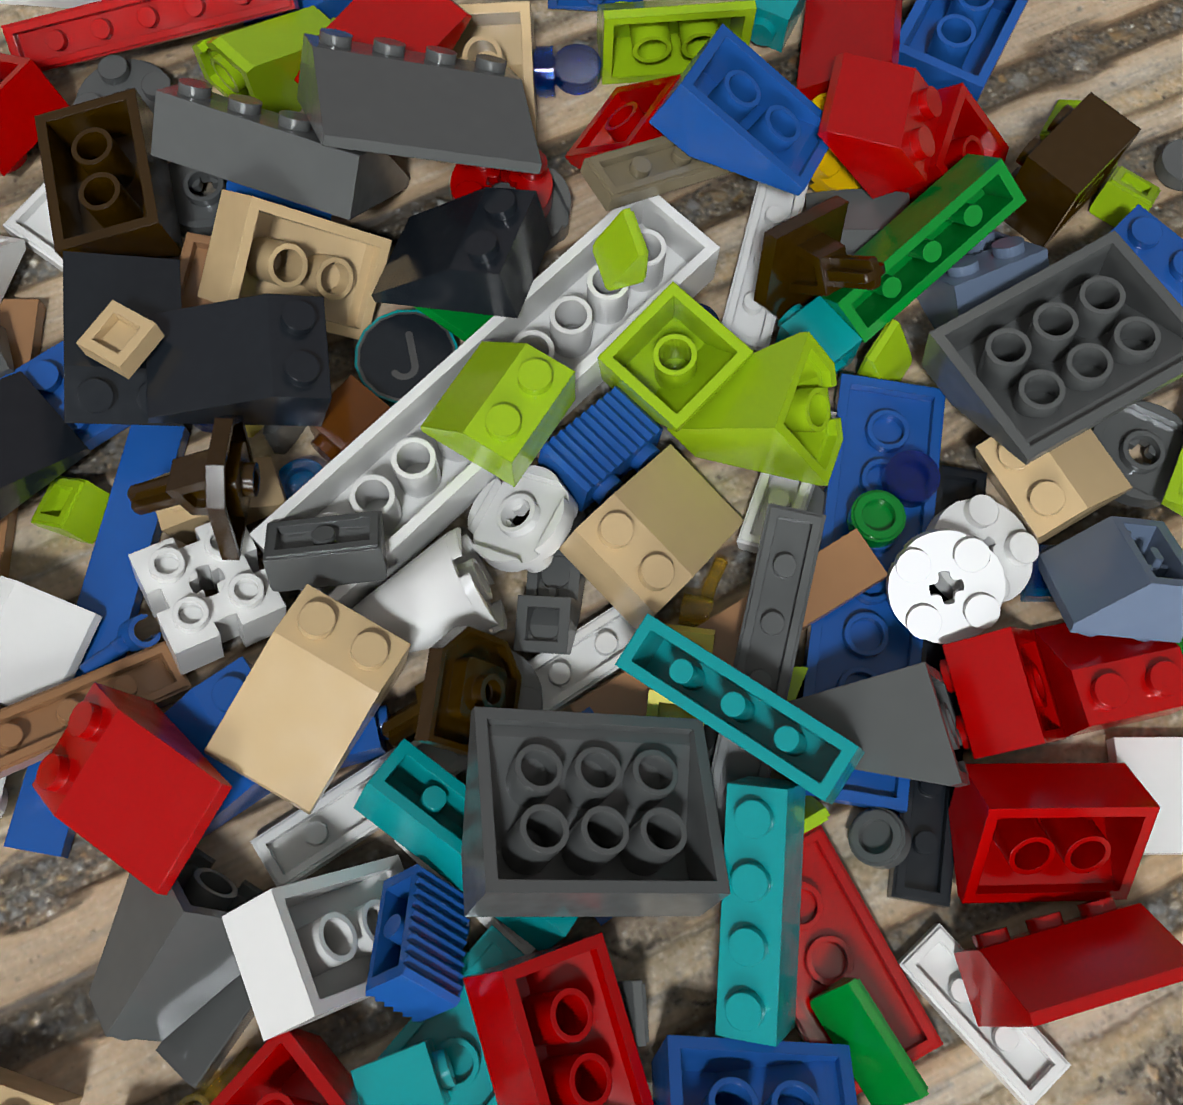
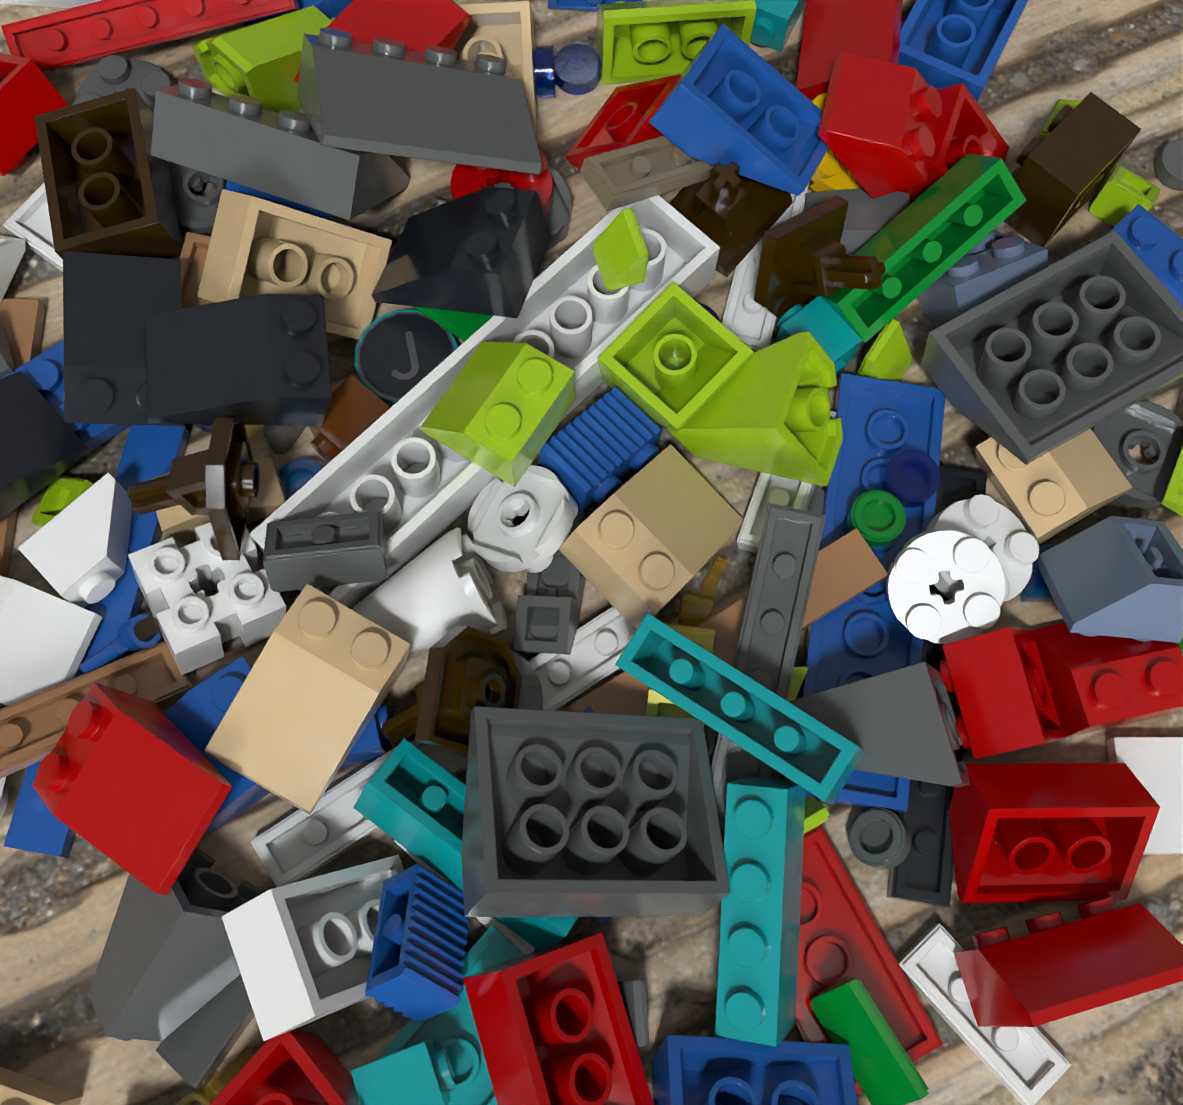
tan plate [76,300,165,379] -> none
none -> white slope [18,473,132,608]
none -> dark brown piece [669,161,793,277]

